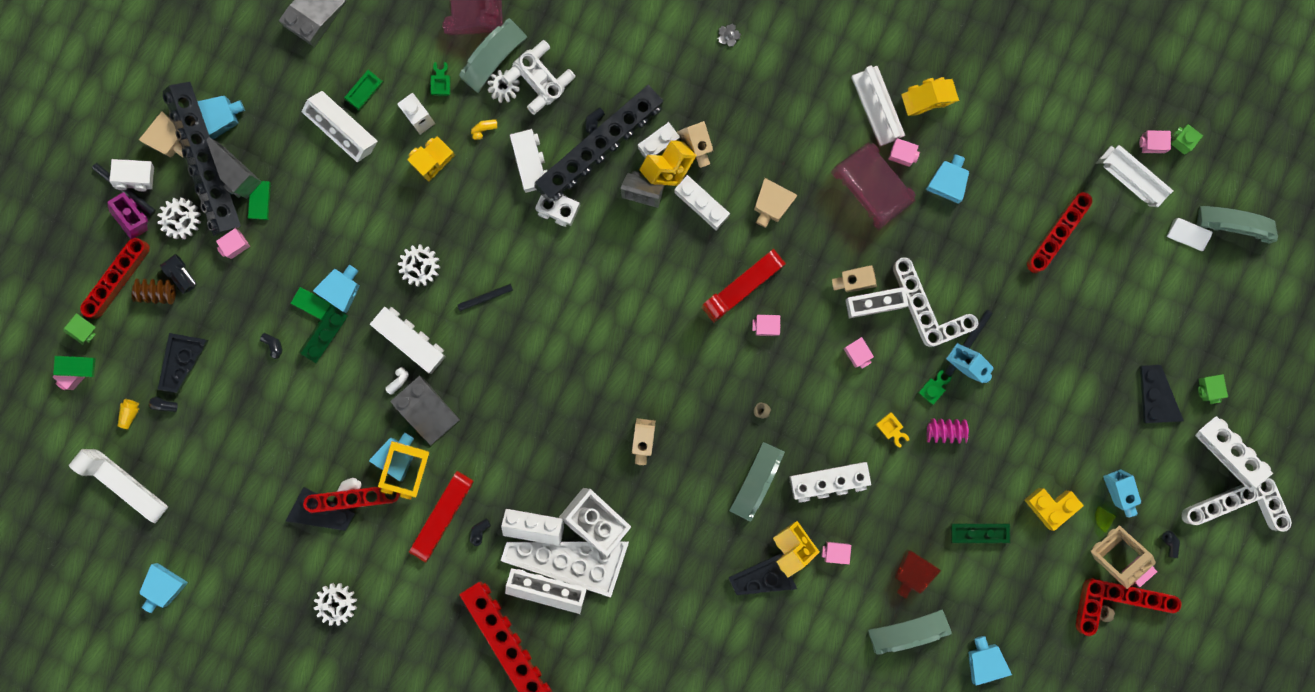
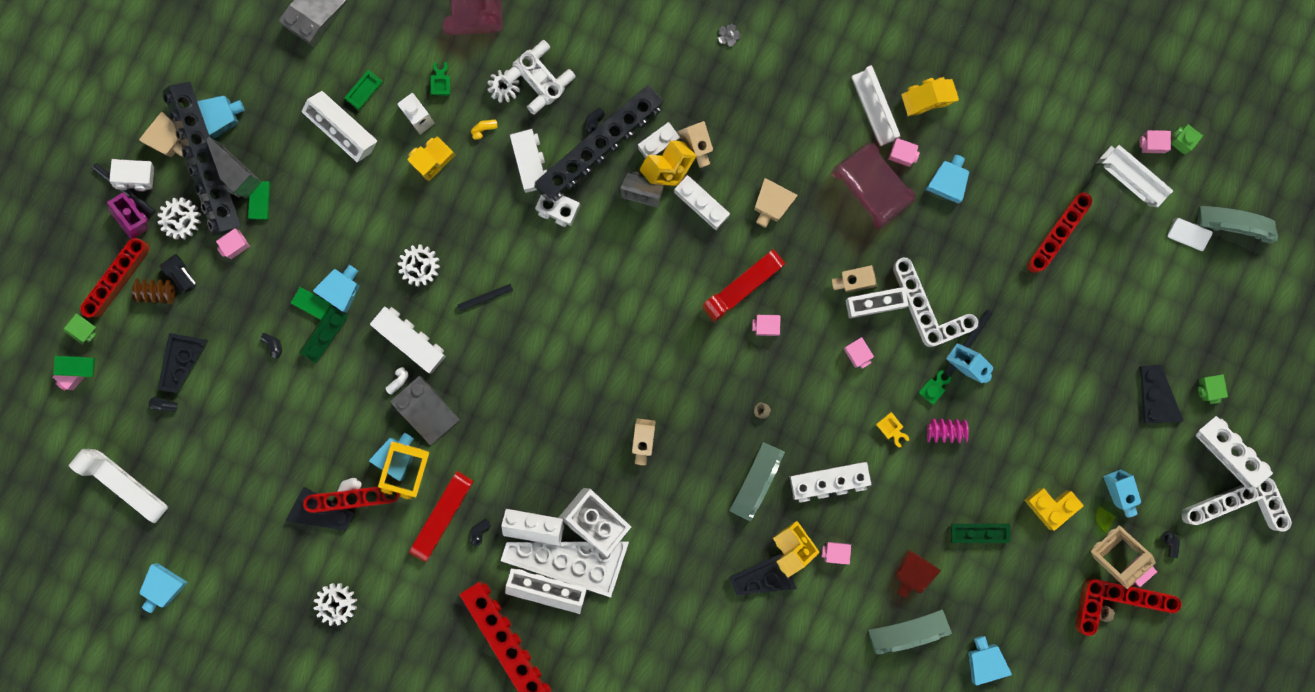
yellow cone [117,399,139,429] -> none
sand green windscreen [459,18,528,93] -> none
white bar [873,66,905,139] -> none

